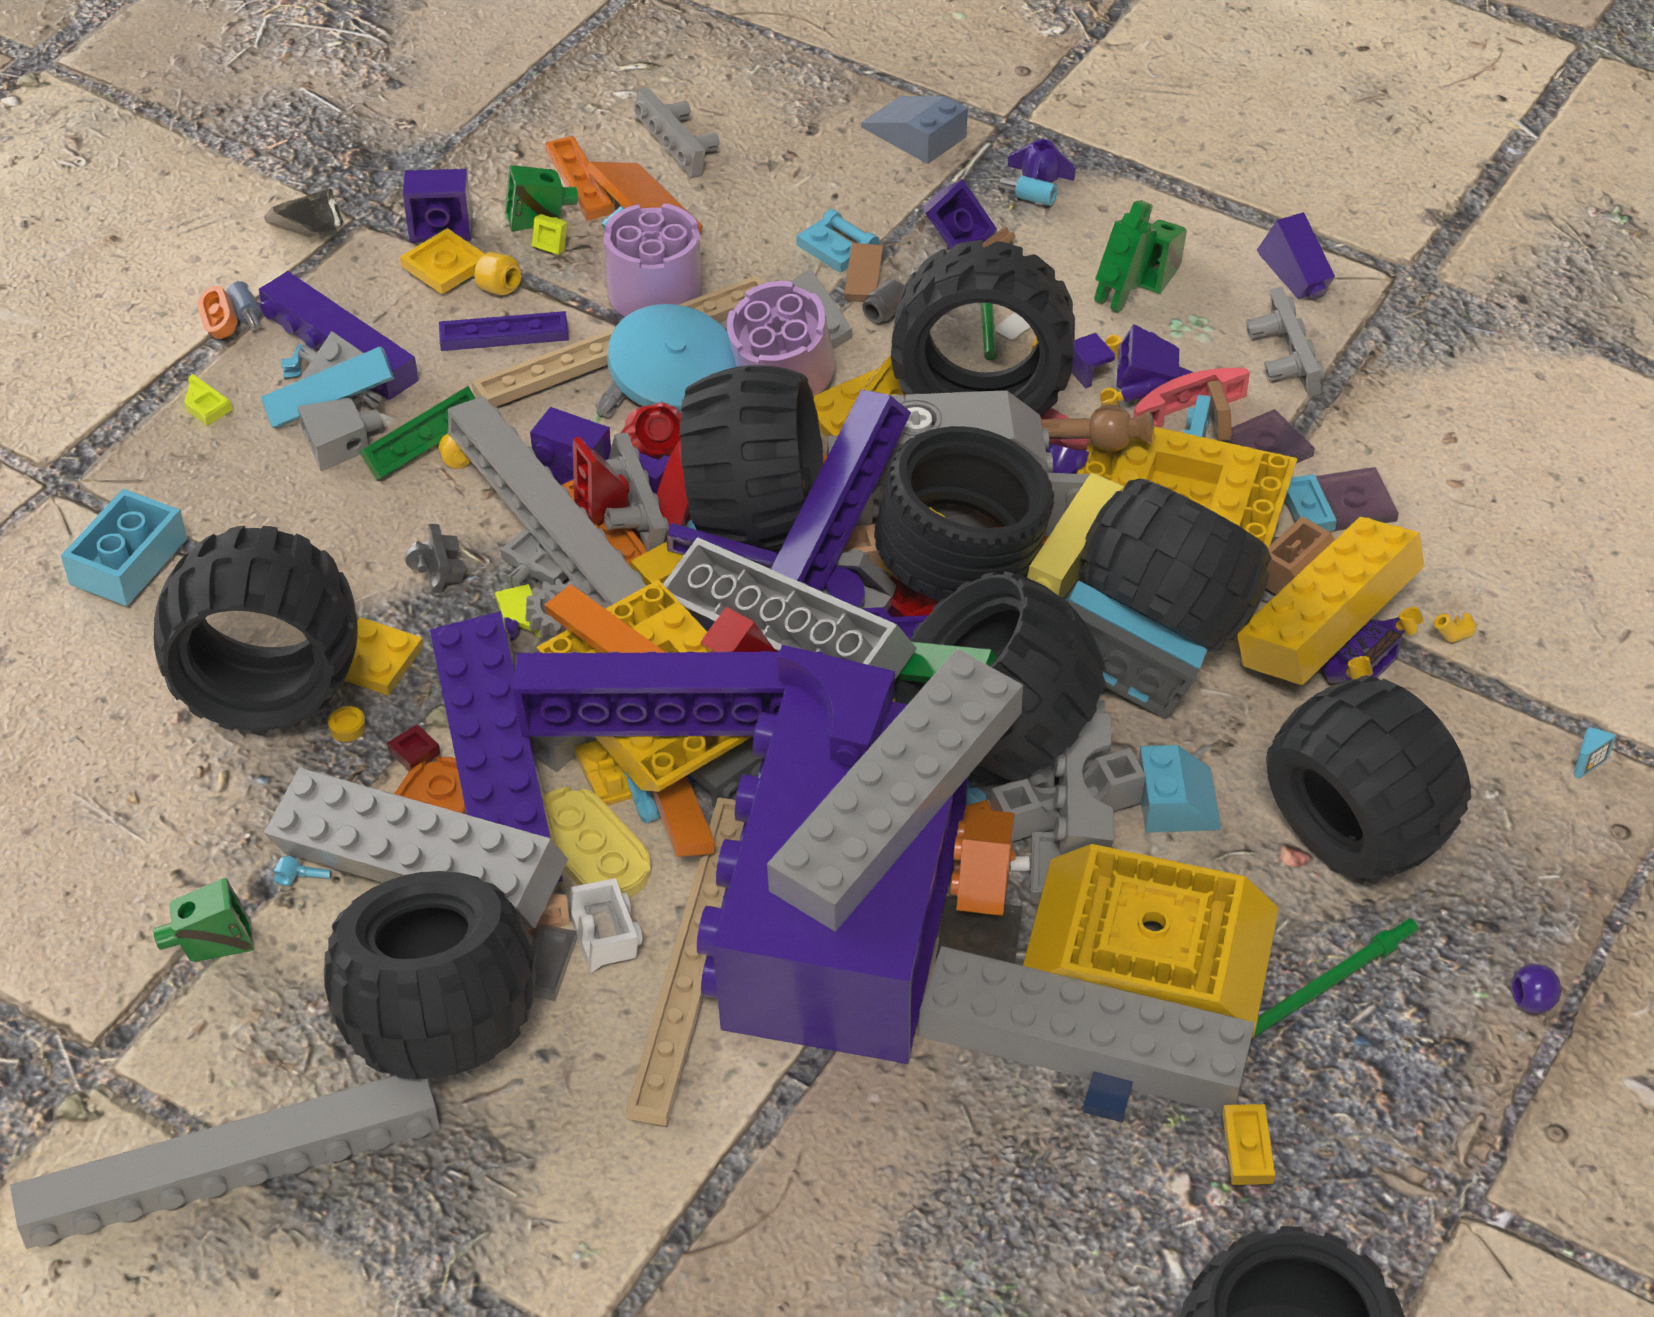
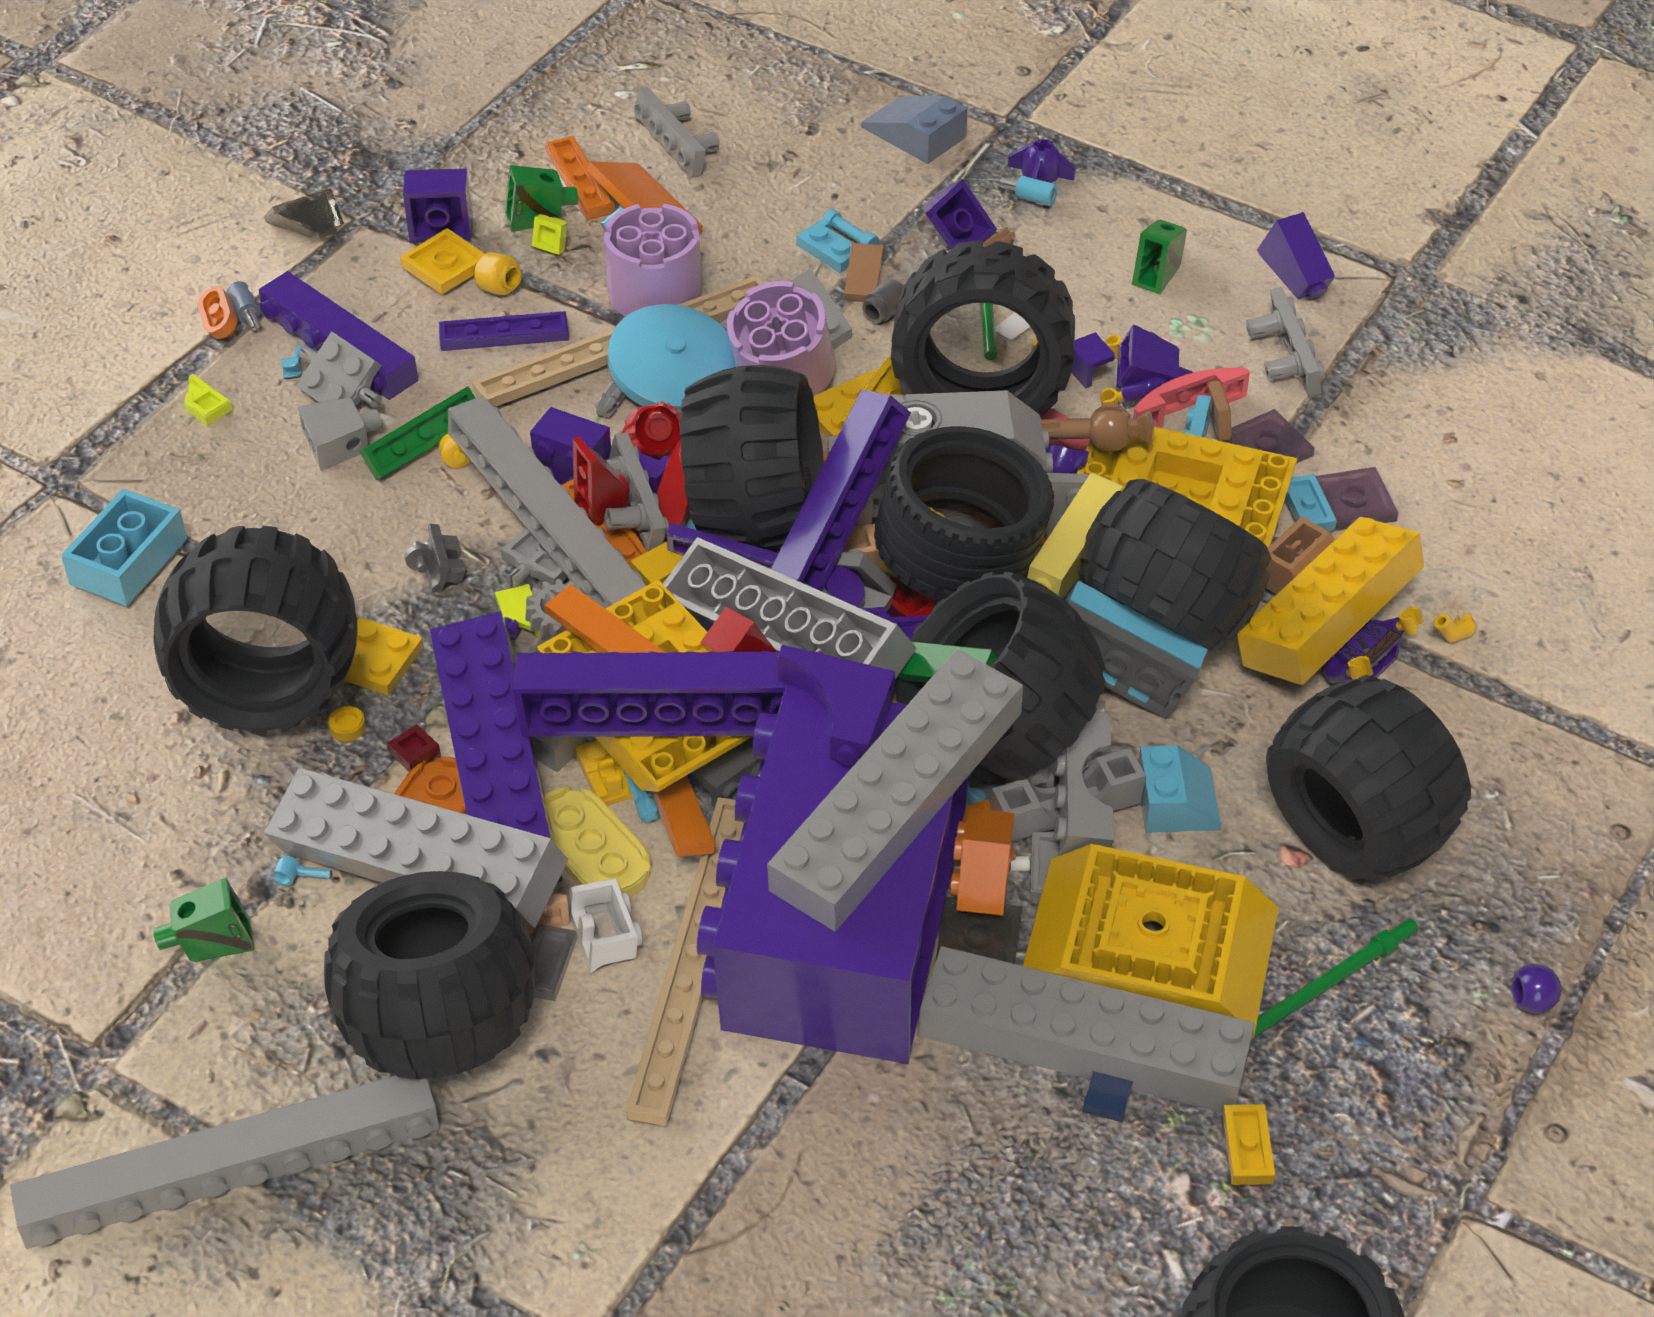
medium azure tile [261,347,395,429] -> none
green hinge [1094,200,1157,313] -> none
medium azure slope [1573,727,1616,778] -> none

